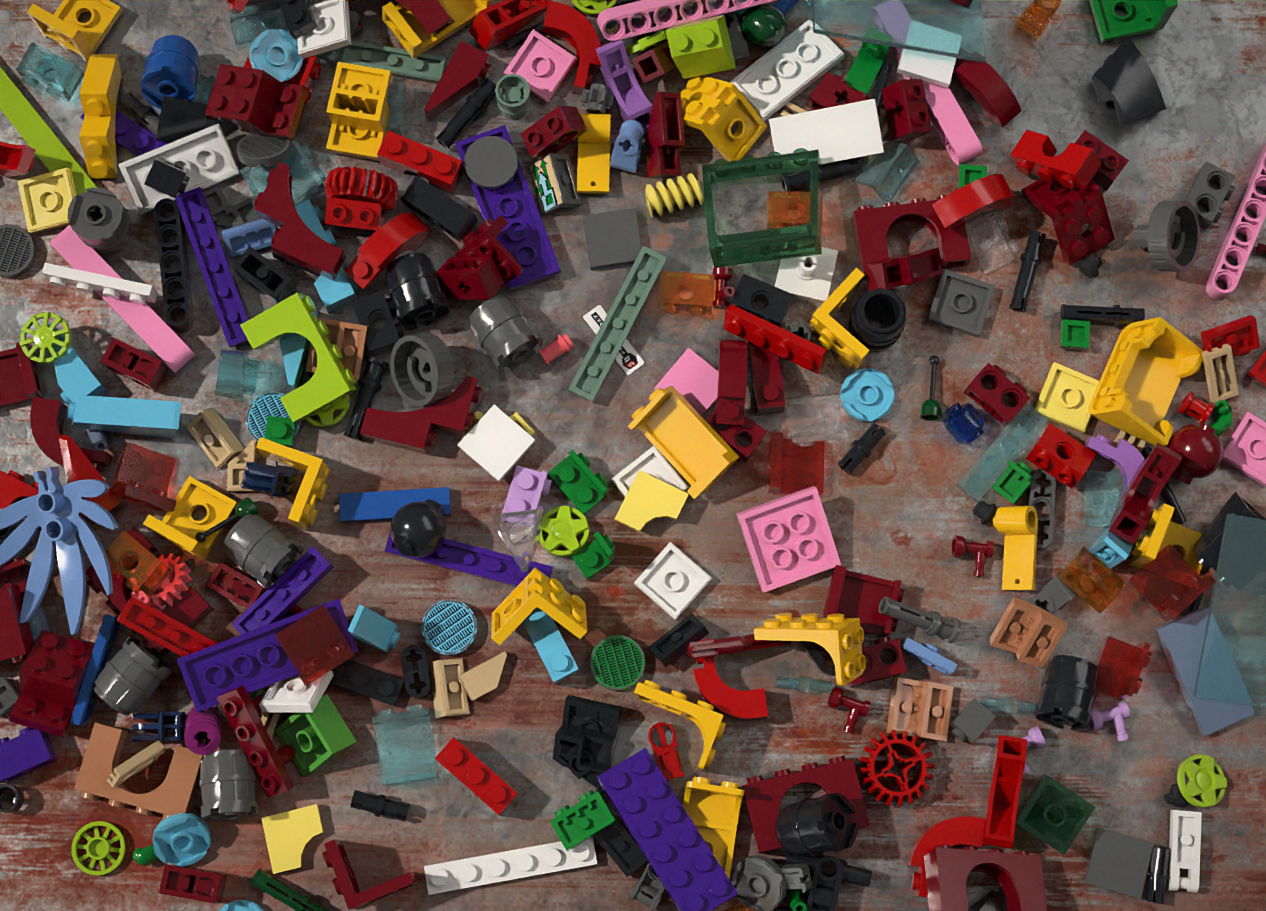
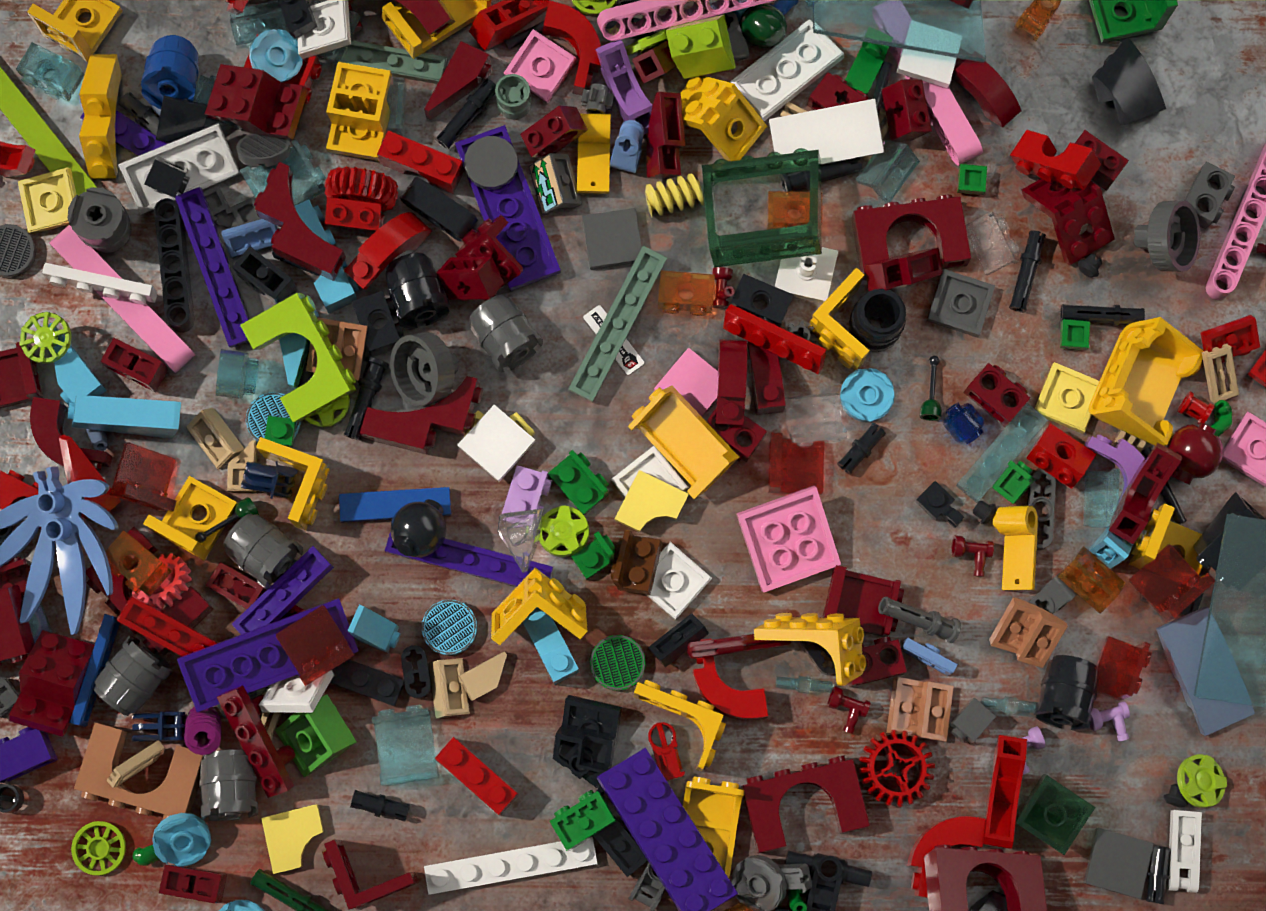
coral pin [538,333,574,365] -> none
black piece [776,793,858,856] -> none
red arch [932,174,1015,230] -> none
none -> reddish brown bracket [611,530,663,595]
none -> black plate [915,481,964,528]

